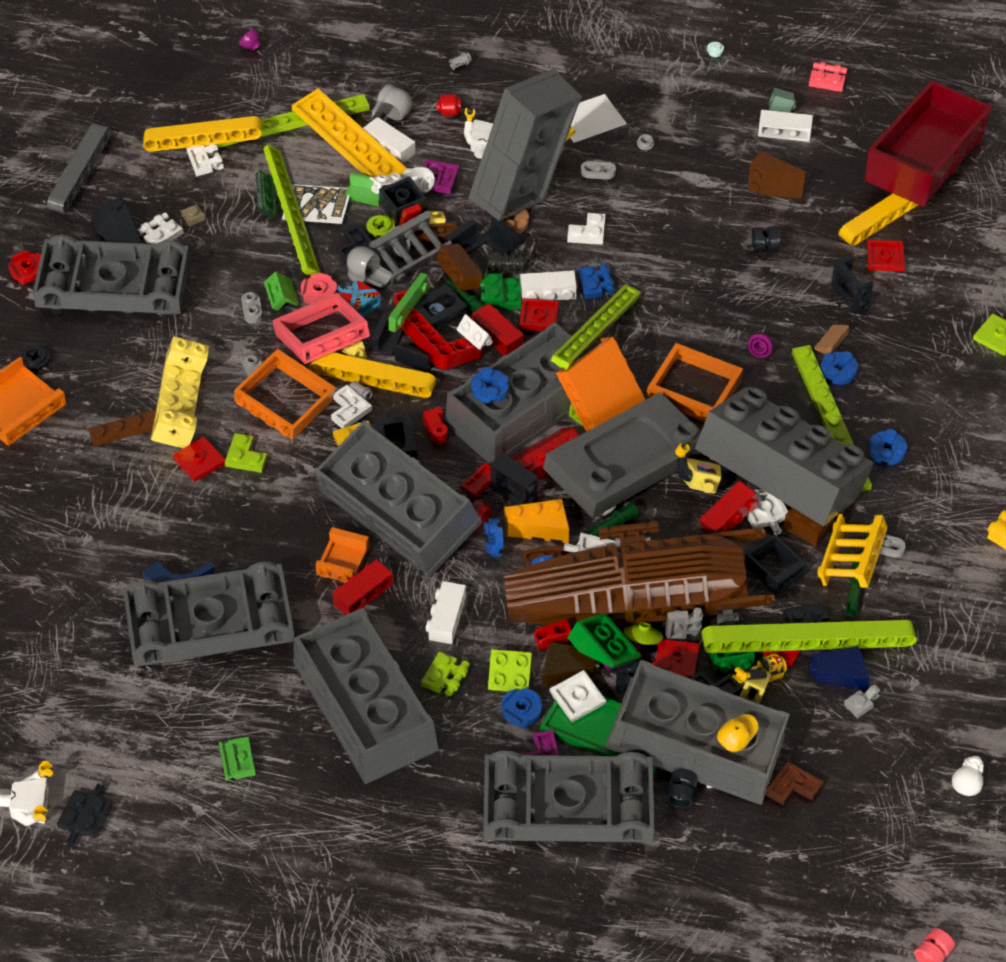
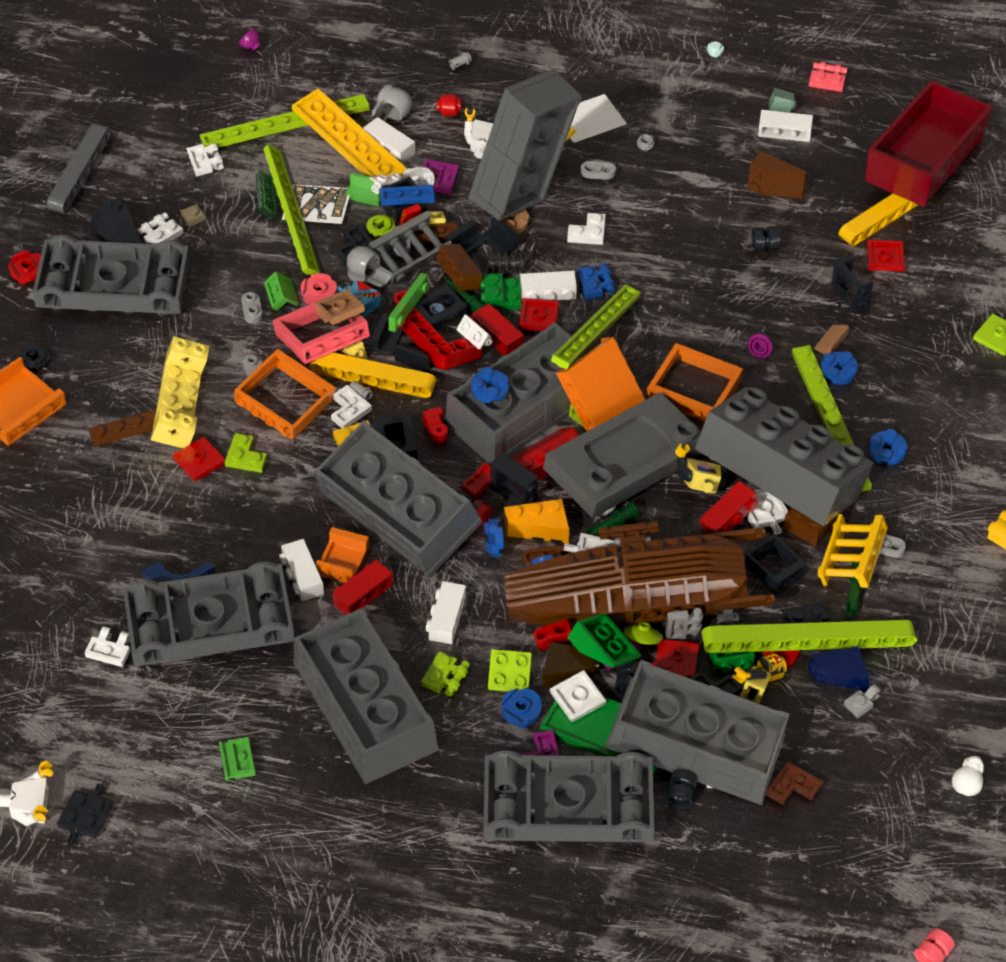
yellow beam [143,116,262,152] -> none
yellow cap [717,714,758,752] -> none
none -> white plate [85,626,130,667]
none -> white brick [279,539,324,602]
none -> medium nougat plate [315,289,365,325]
none -> blue plate [380,185,434,206]

